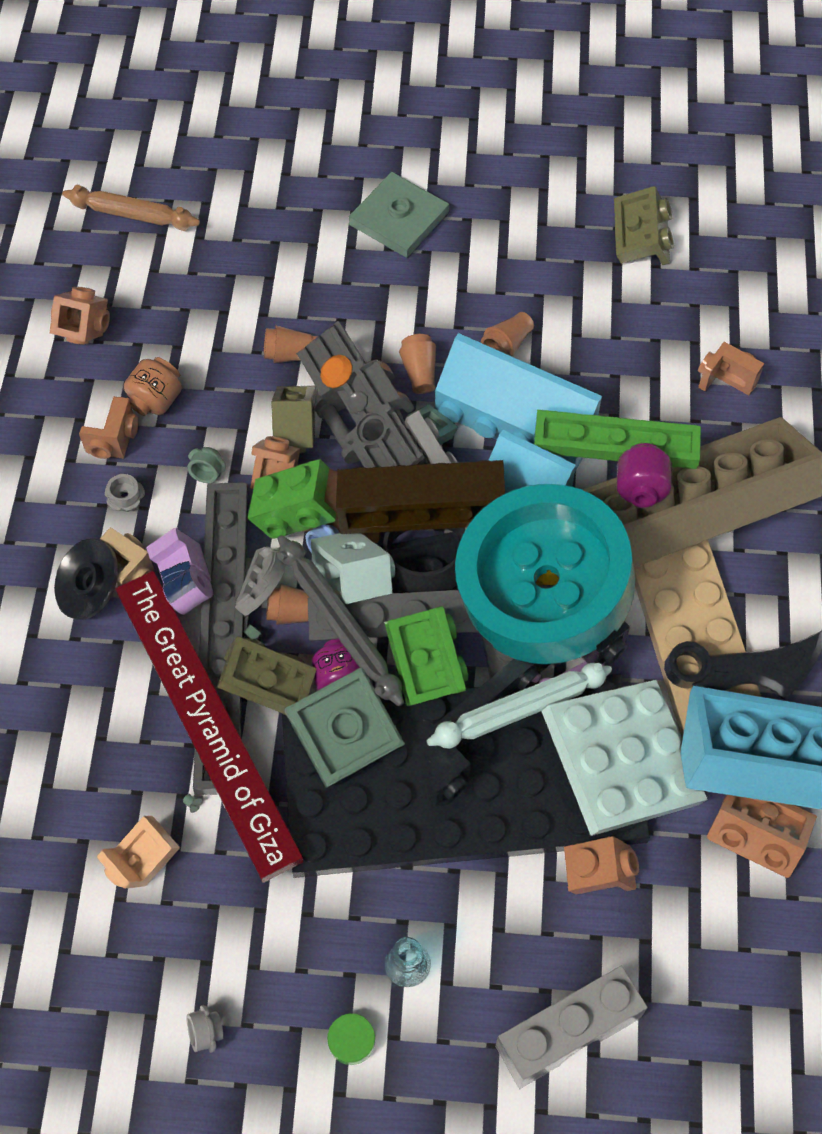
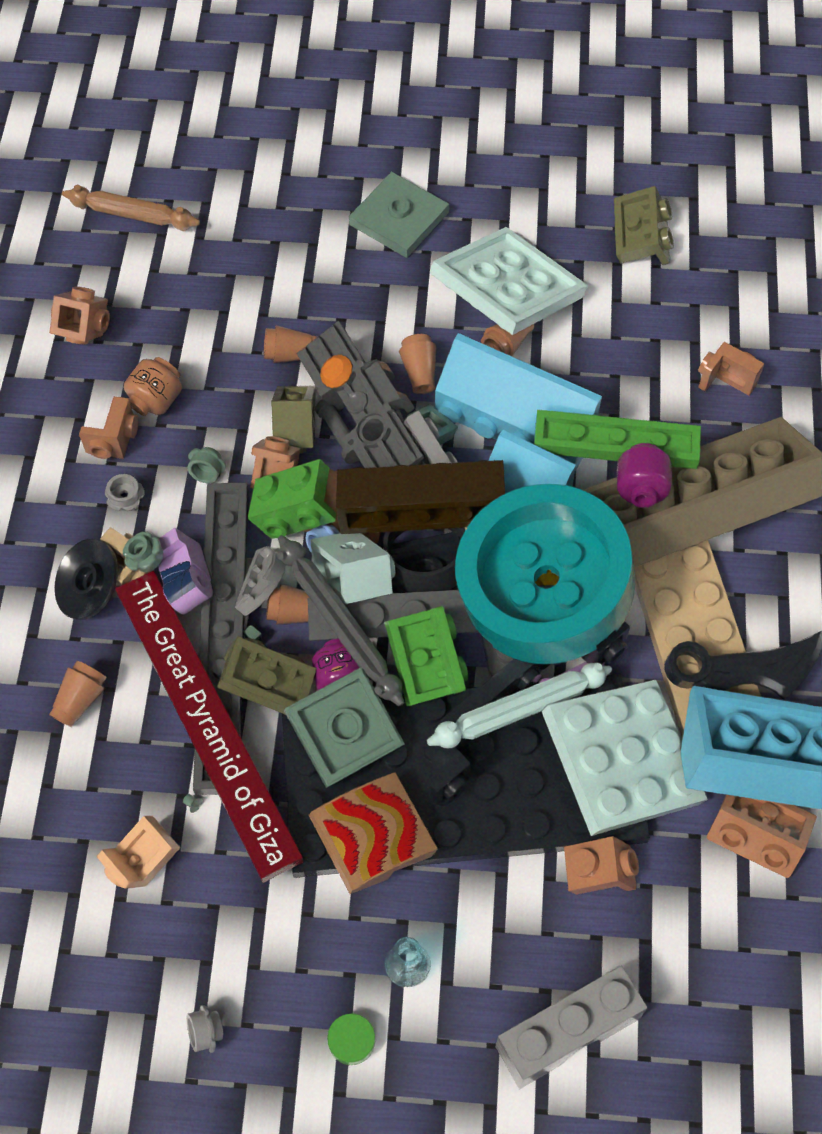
none -> nougat cone [49,661,107,728]
none -> sand green plate [123,532,163,572]
none -> slope [309,772,437,894]
none -> light aqua plate [430,227,588,335]

